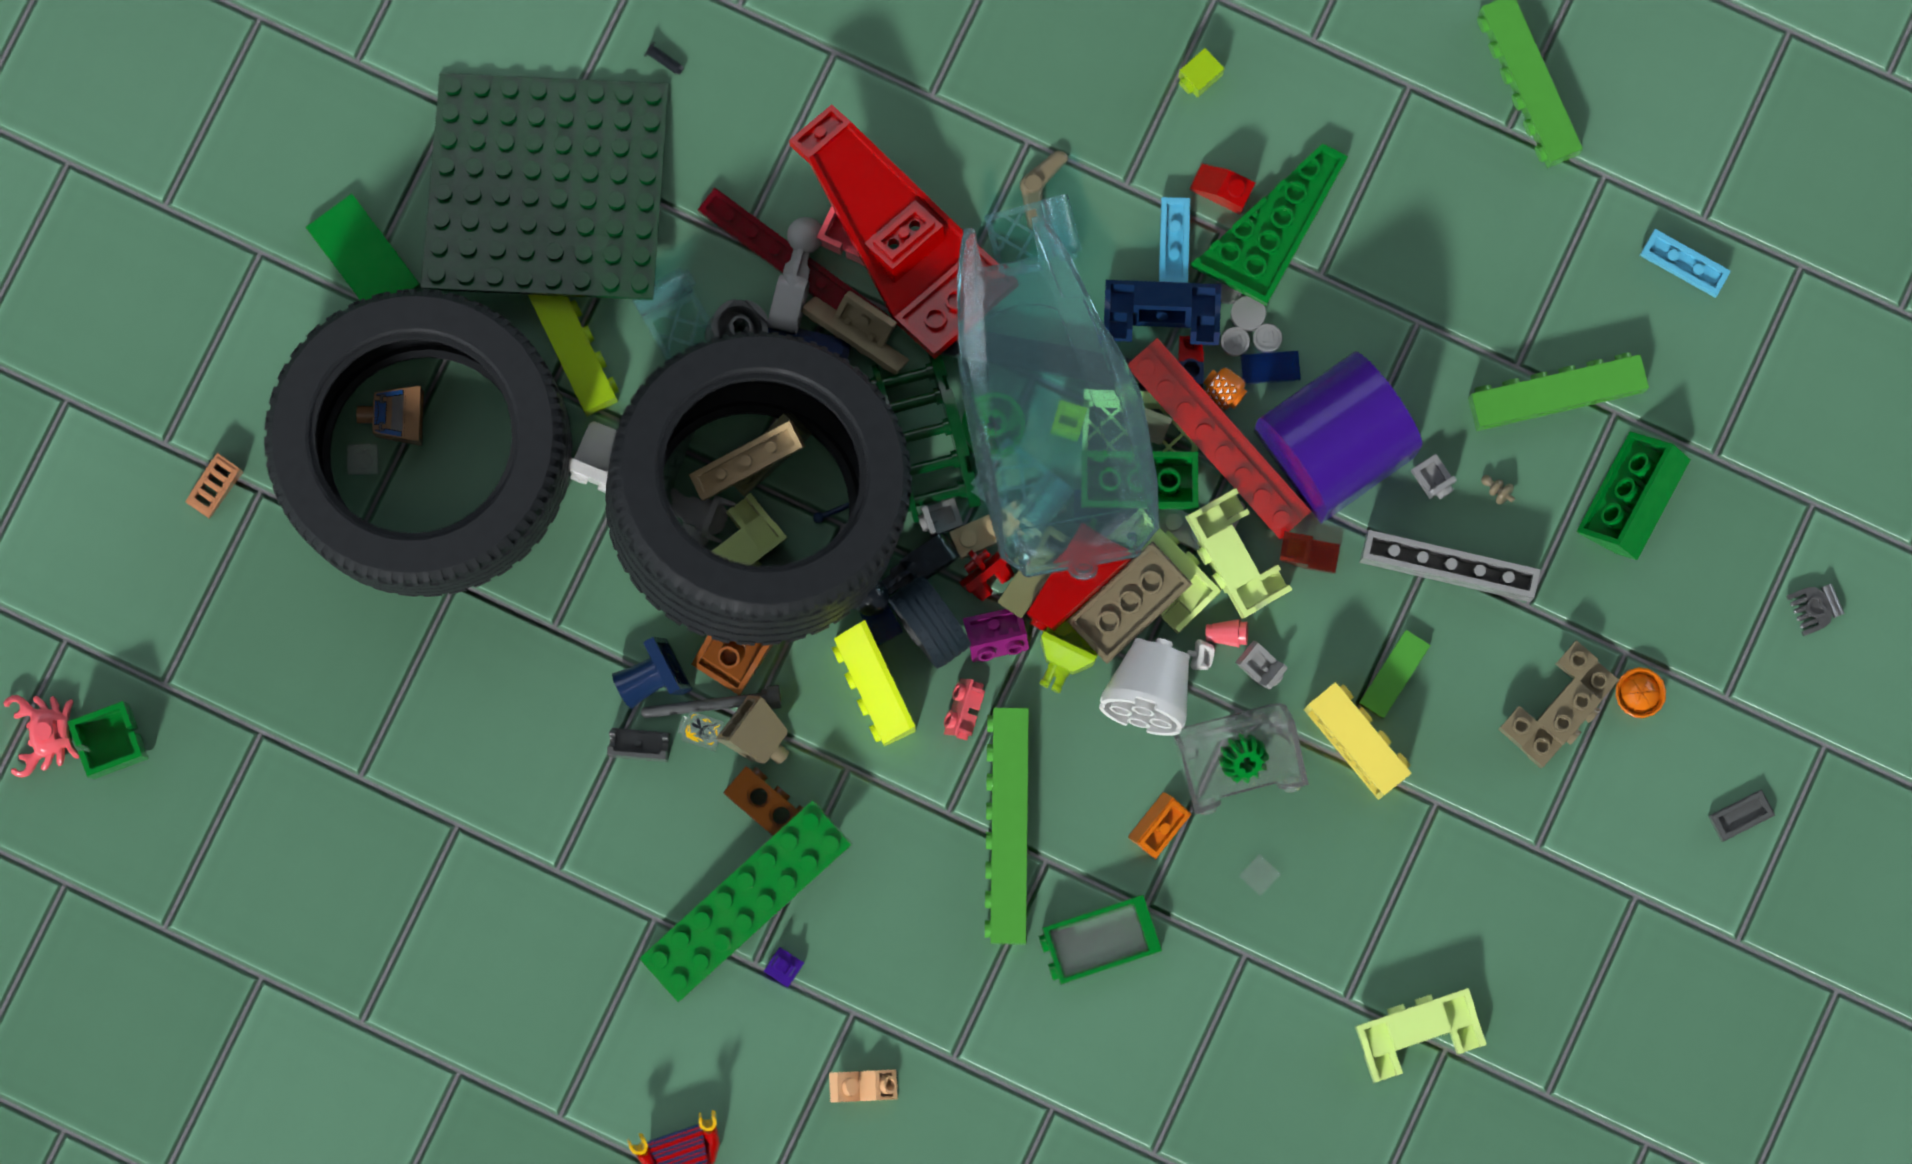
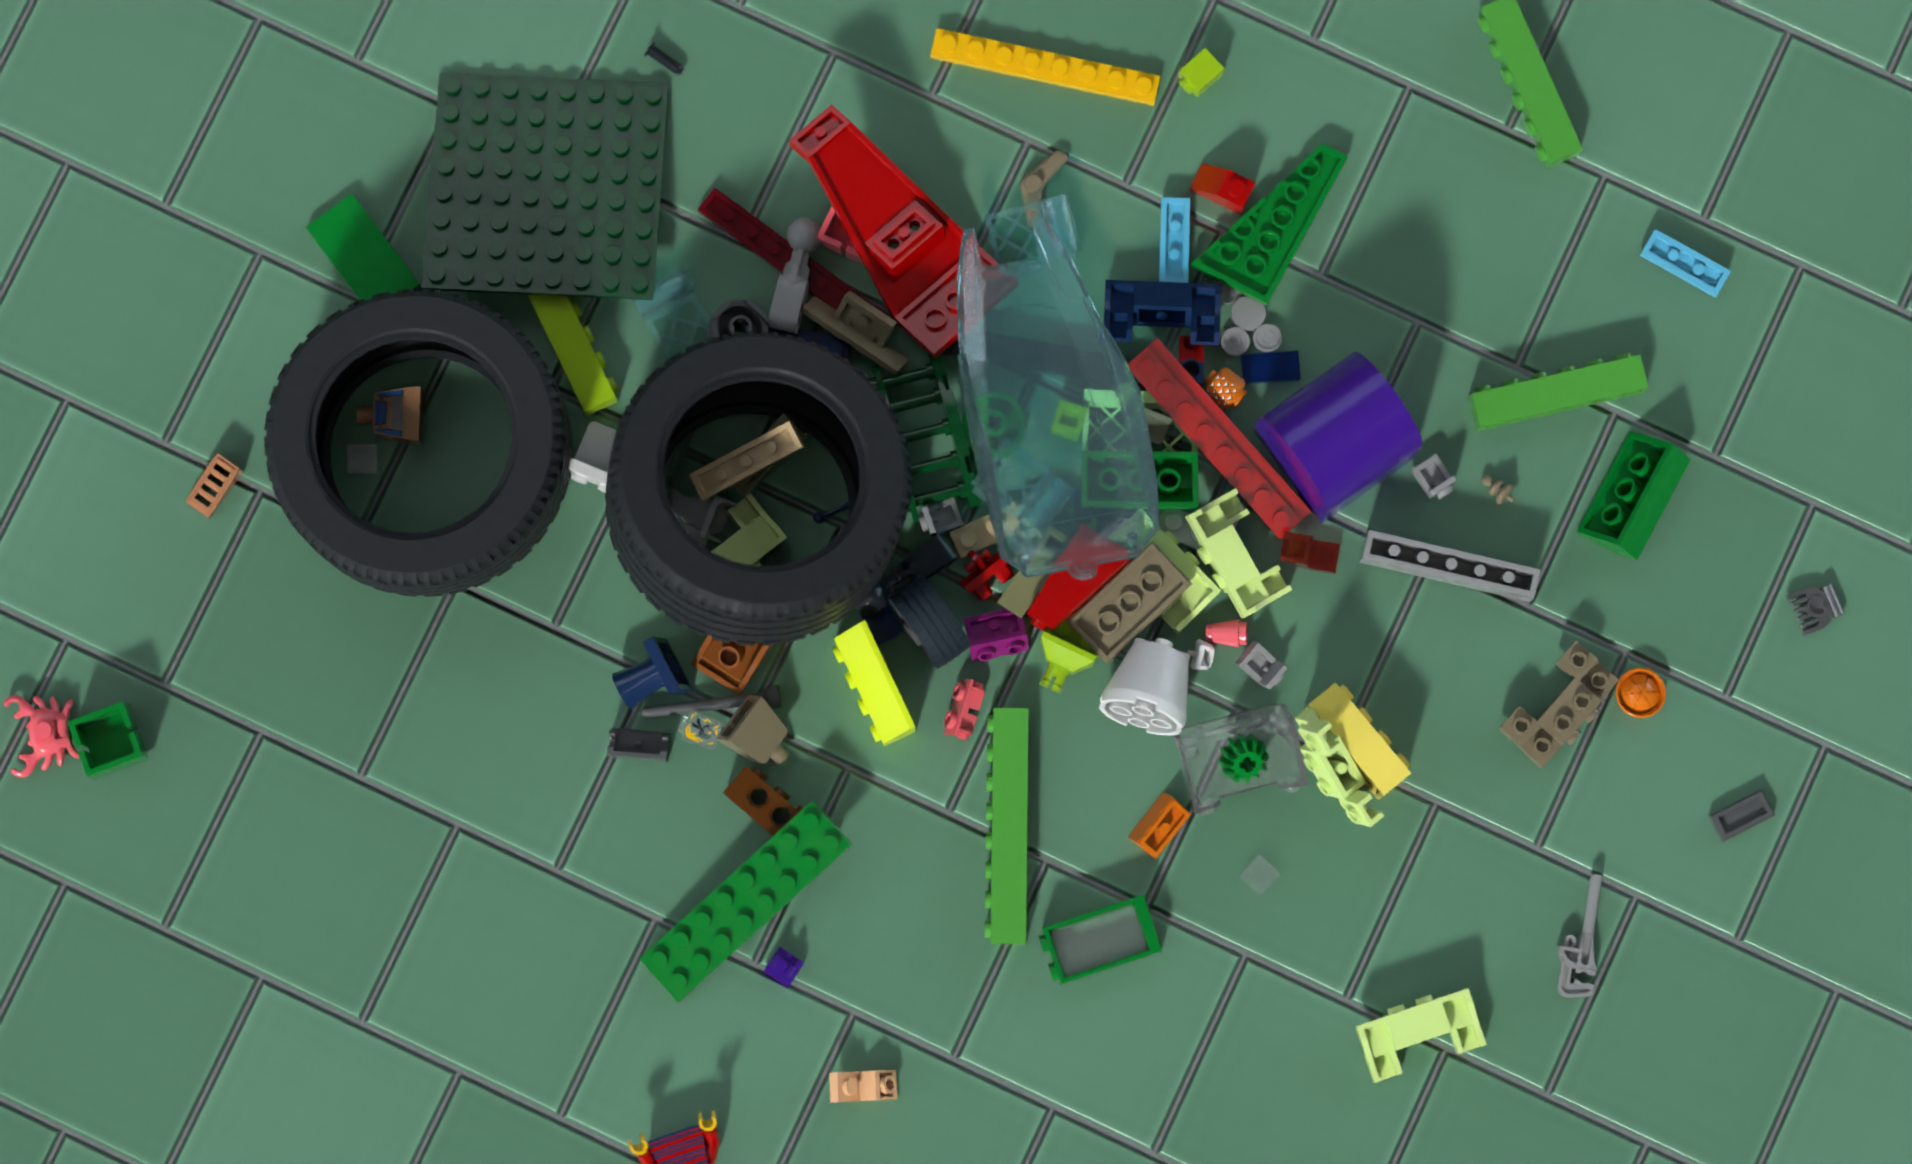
bright green tile [1358,630,1431,719] -> none
none -> yellow plate [930,28,1160,106]
none -> yellowish green bracket [1295,708,1384,827]
none -> light grey piece [1557,874,1602,998]

